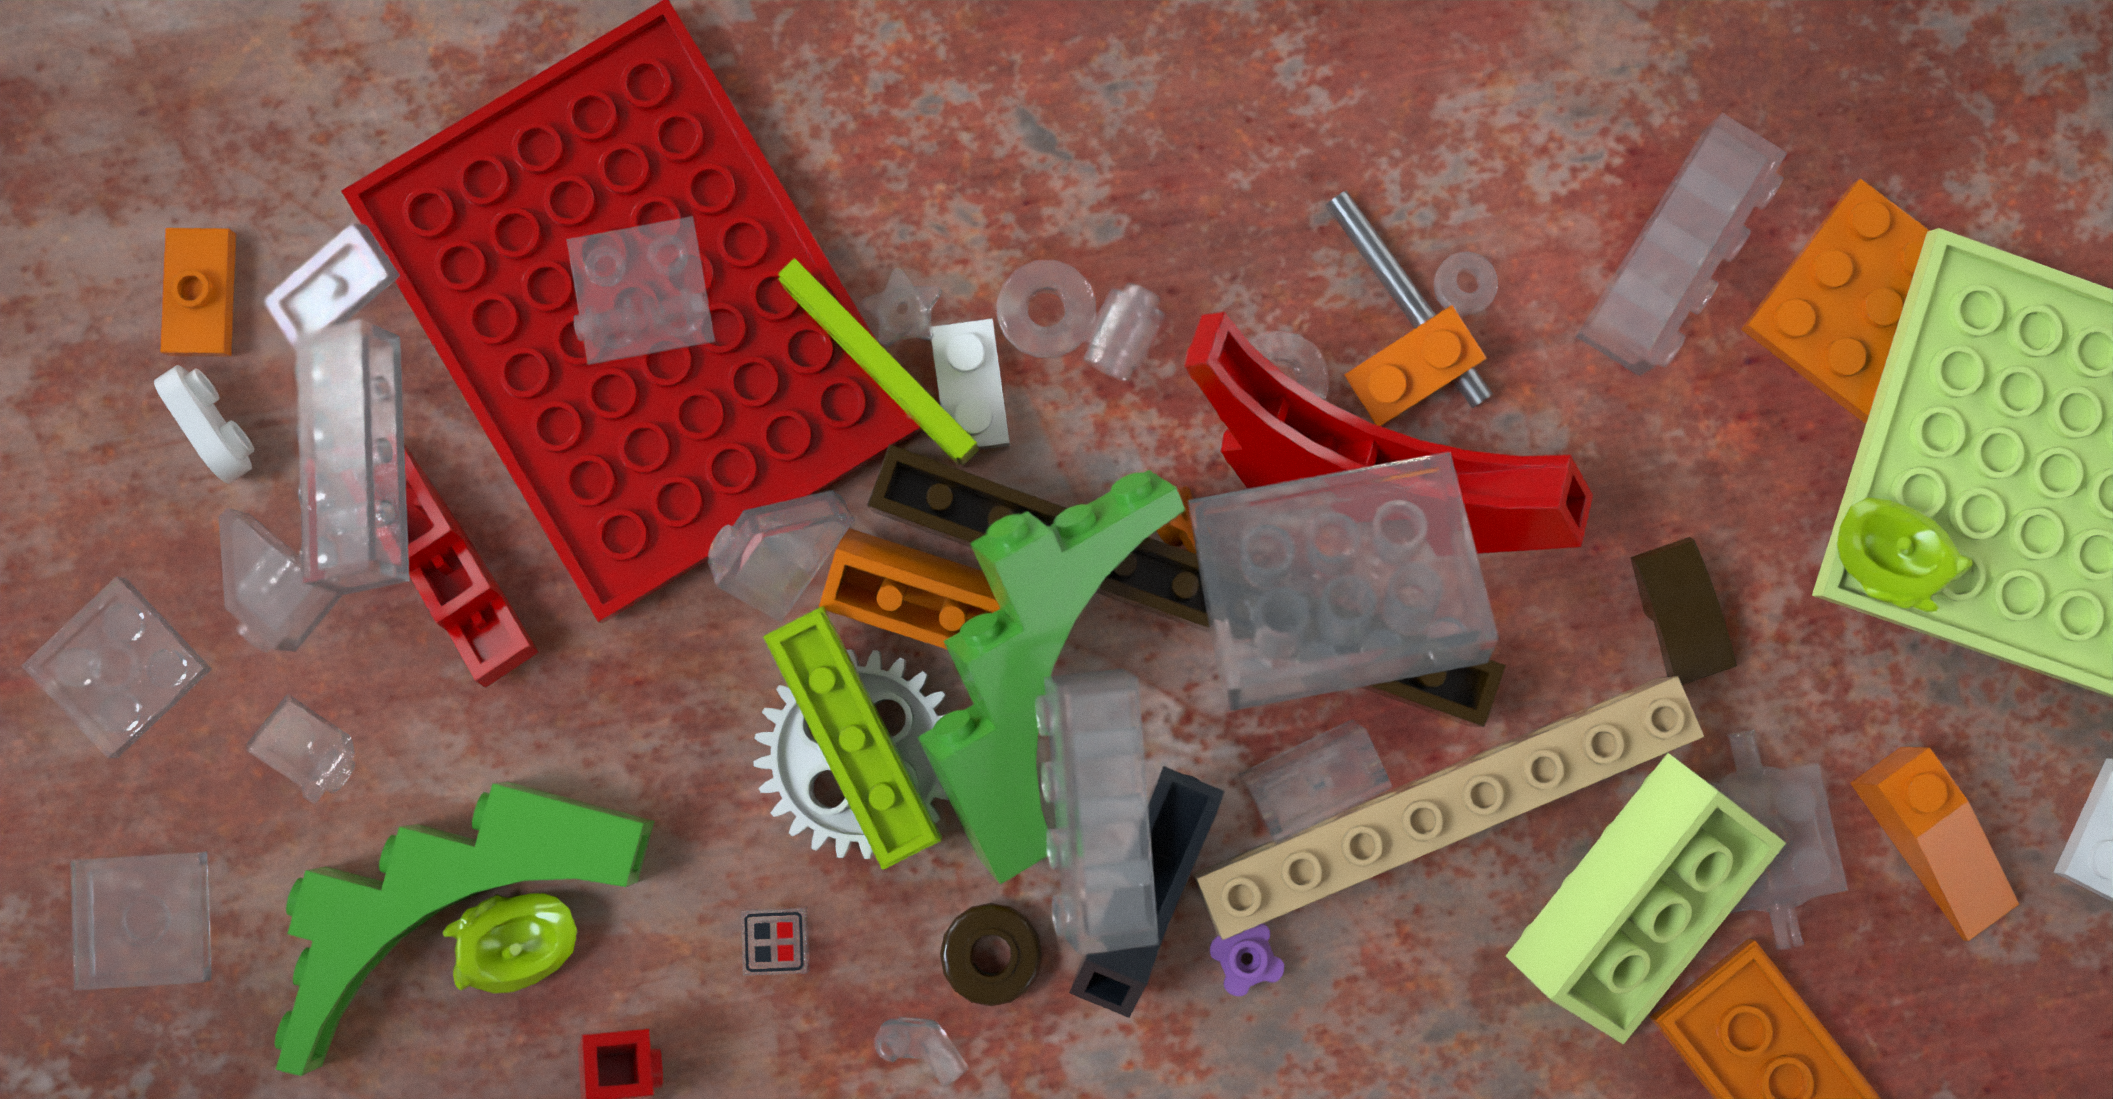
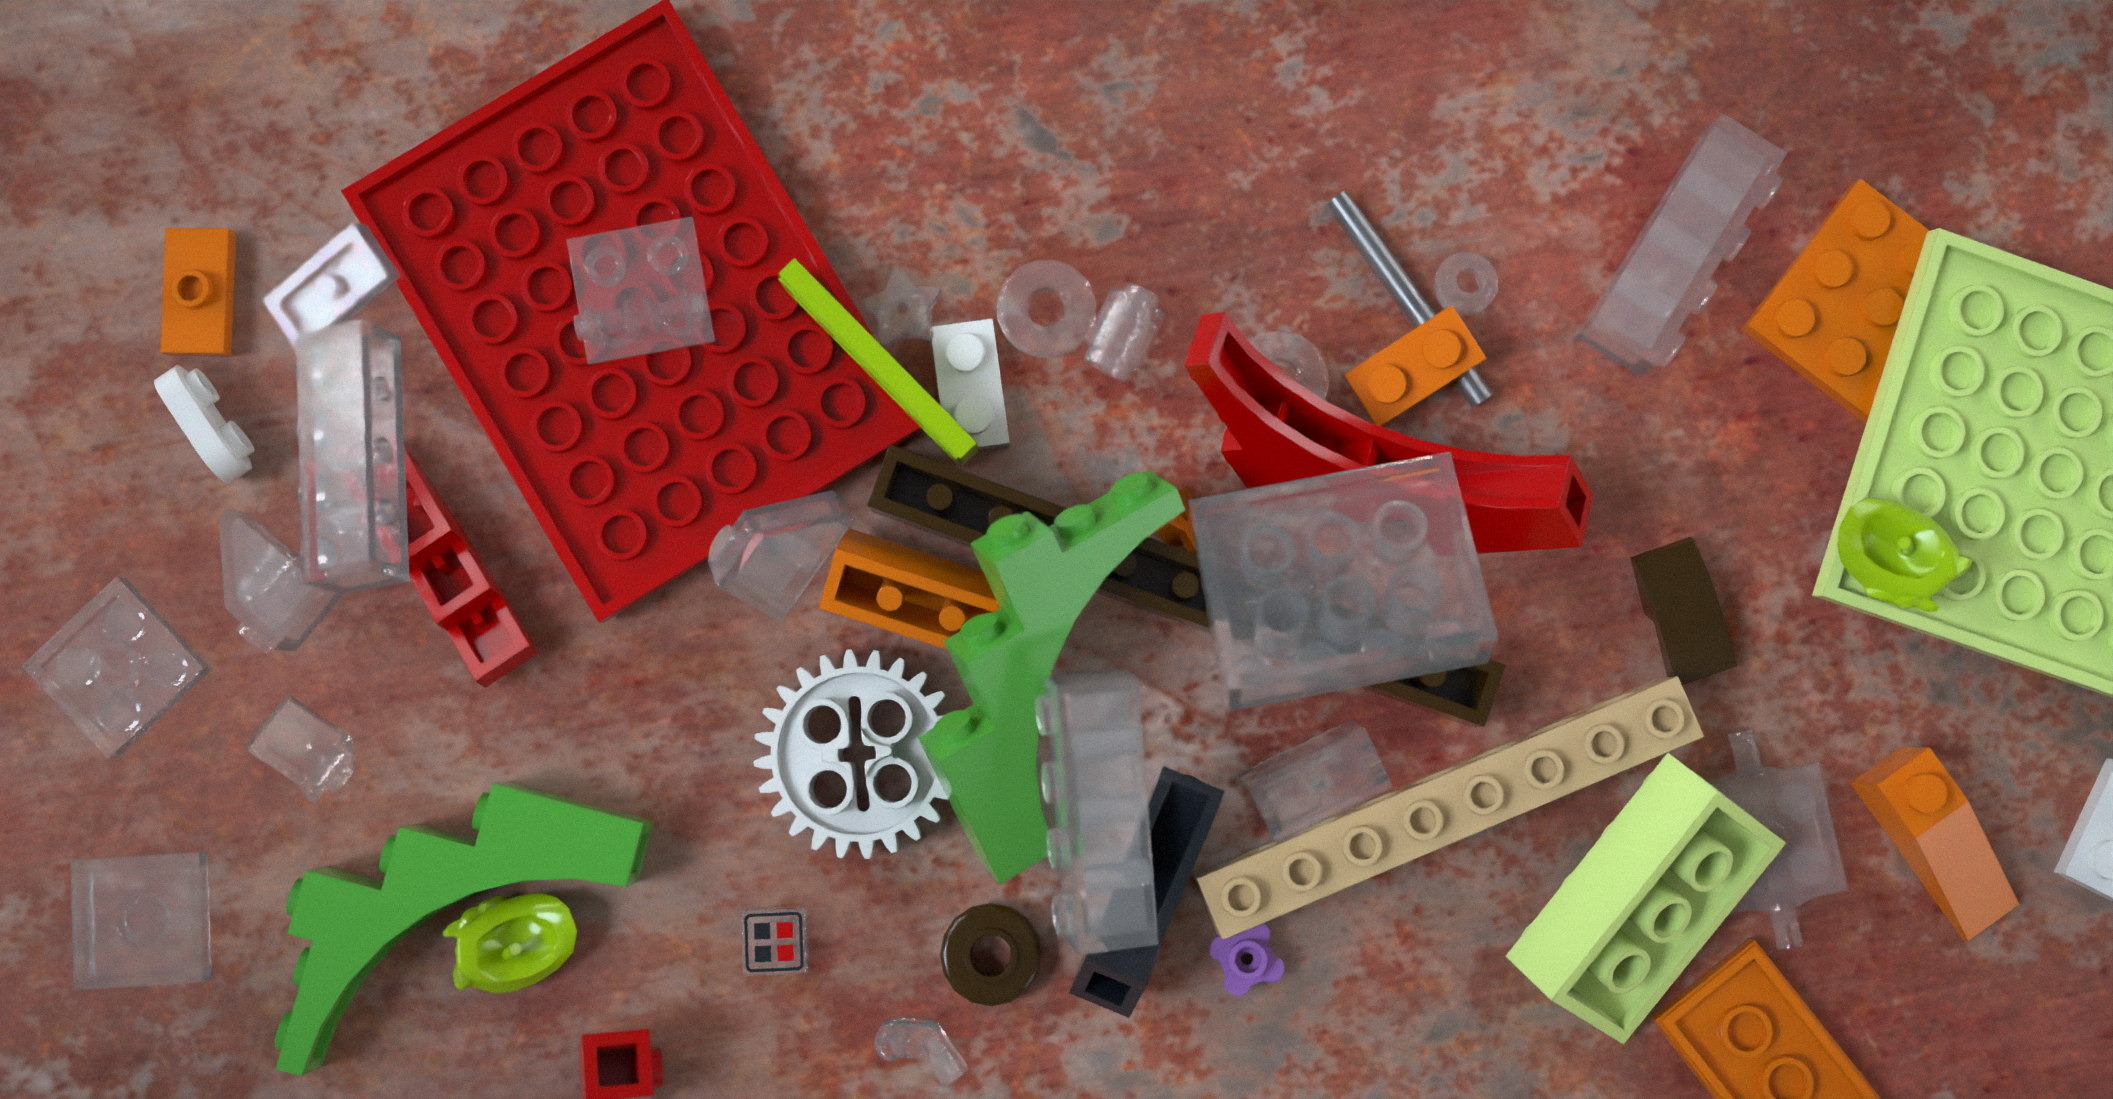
lime tile [763,605,942,870] -> none

